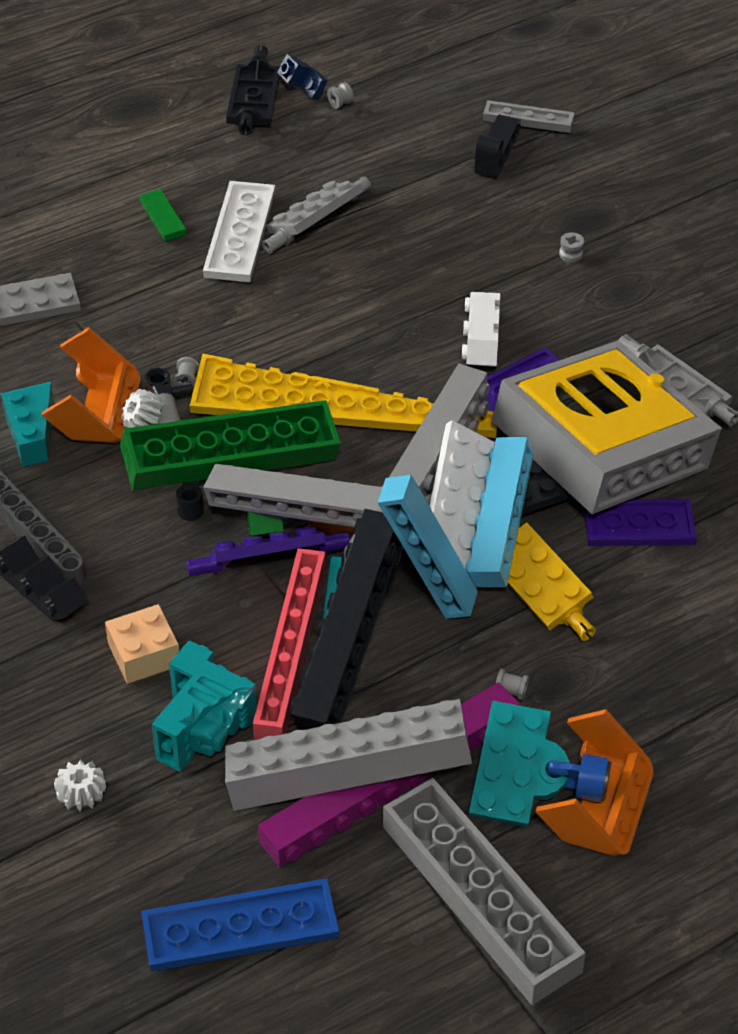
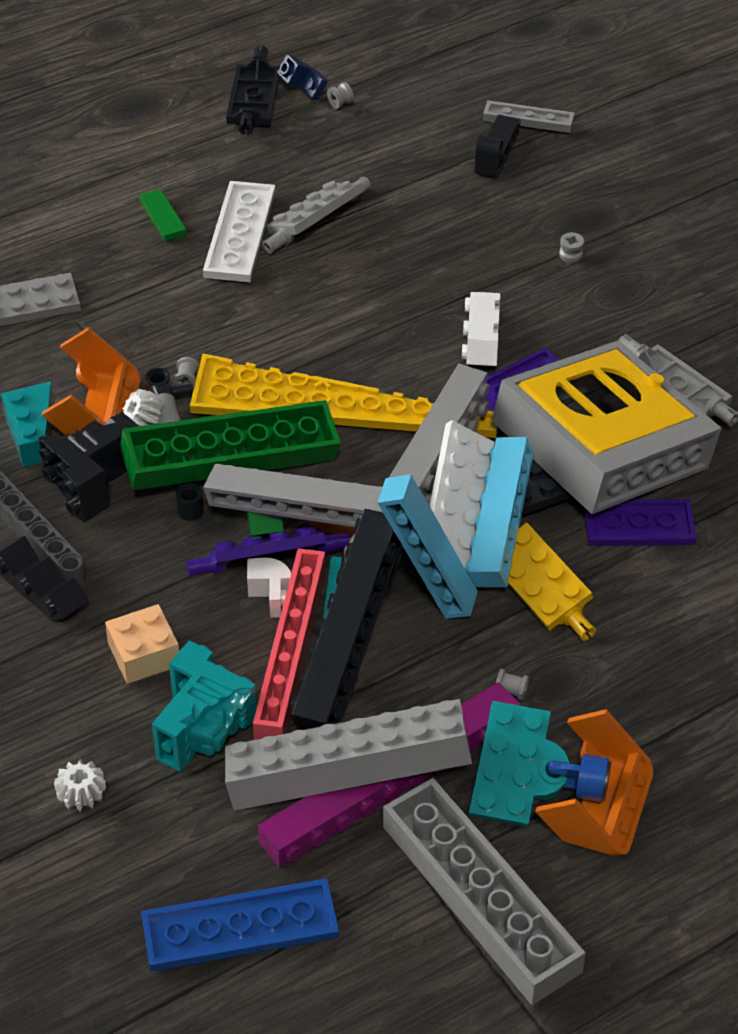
none -> black brick [38,412,139,523]
none -> white brick [247,558,291,618]

